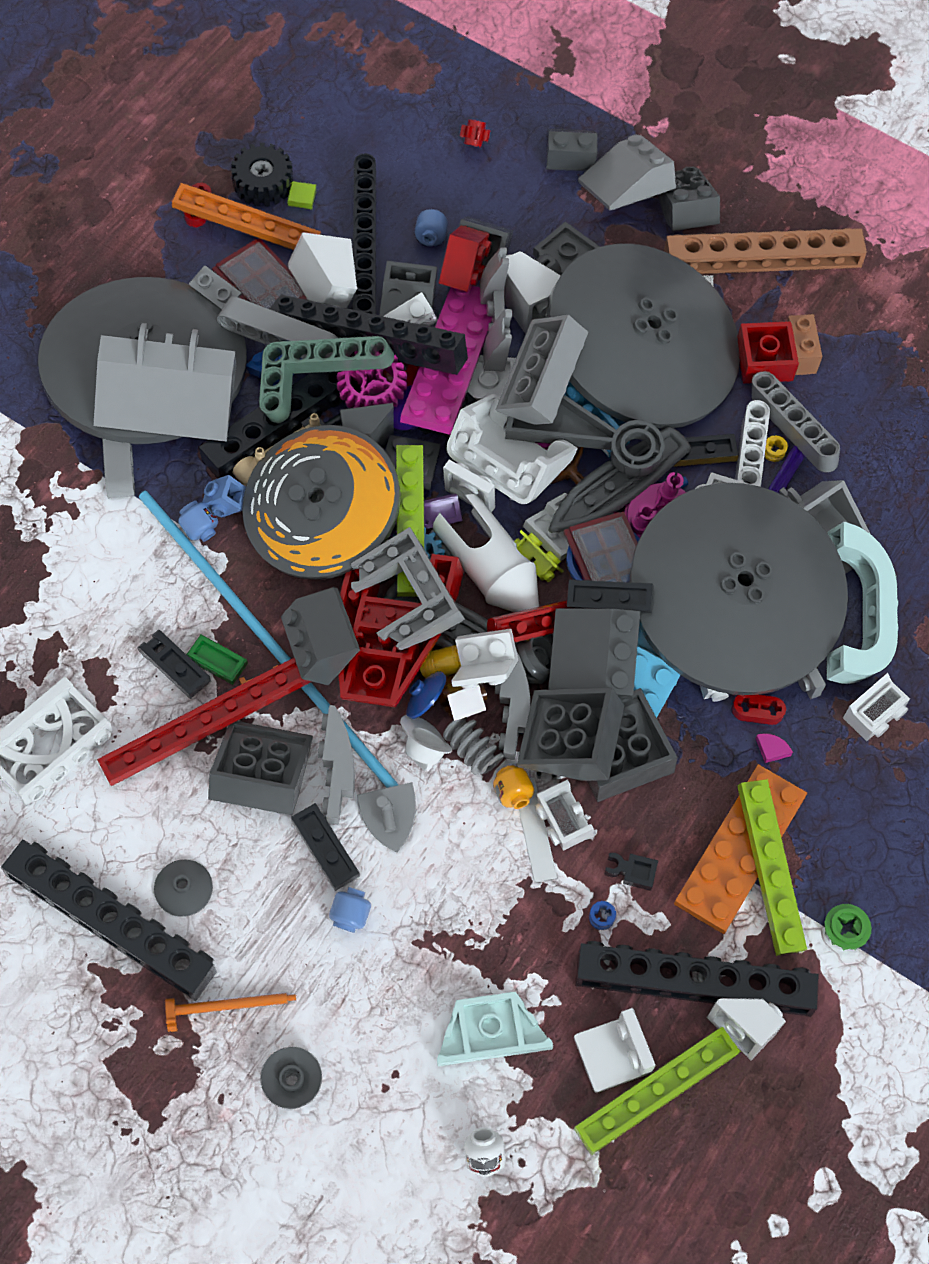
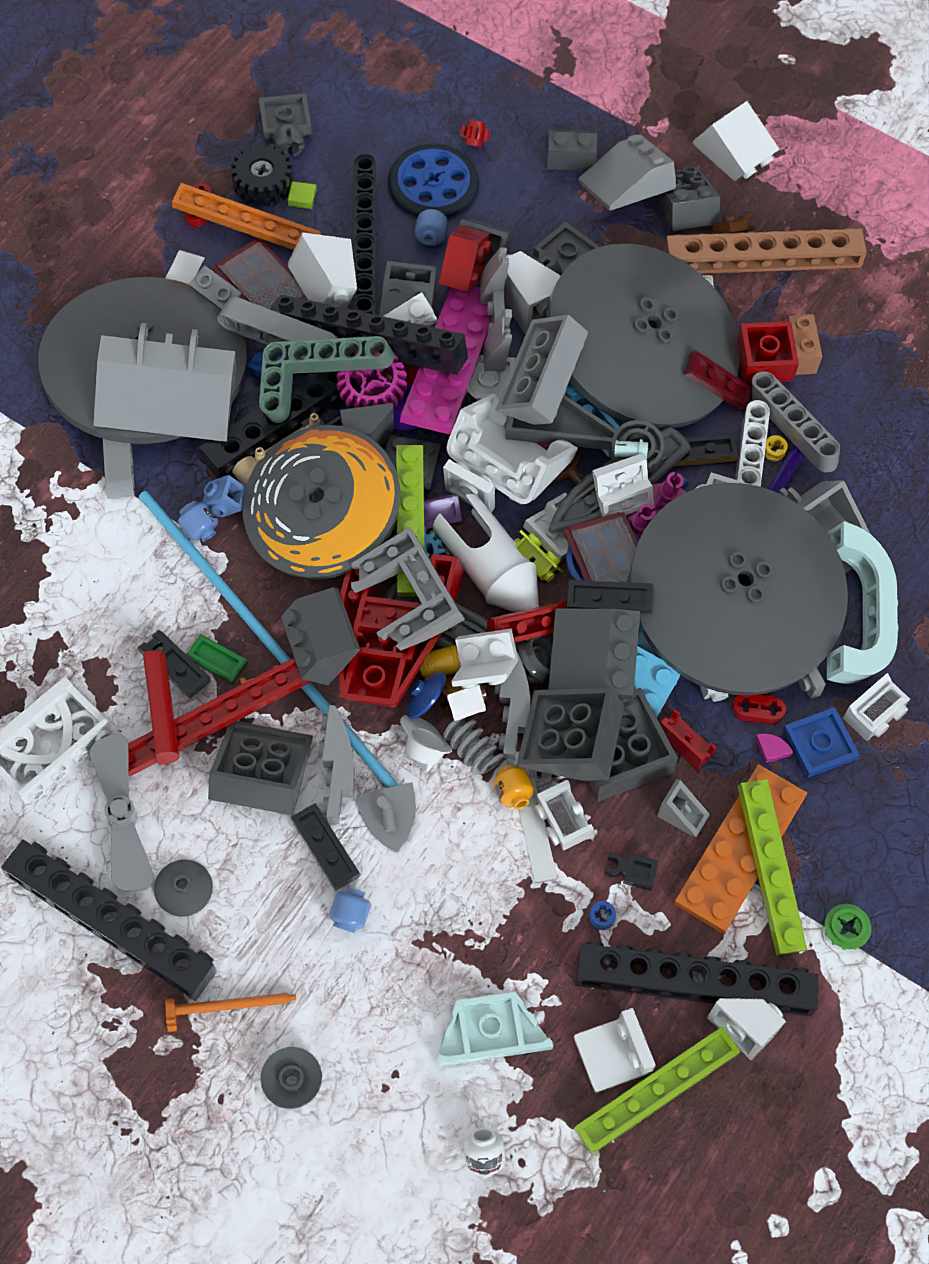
none -> light grey piece [90,734,154,892]
none -> red brick [143,651,180,765]
none -> white sticker [166,250,205,284]
none -> dark grey plate [259,93,312,157]
none -> blue wedge [388,144,479,217]
none -> white slope [592,453,654,517]
none -> light aqua pin [615,439,648,458]
none -> light grey slope [657,779,710,837]
none -> red hinge [660,709,718,771]
none -> dark red tile [684,351,752,411]
none -> white slope [693,101,779,181]
none -> reddish brown plate [712,212,755,233]
none -> blue plate [783,707,860,778]

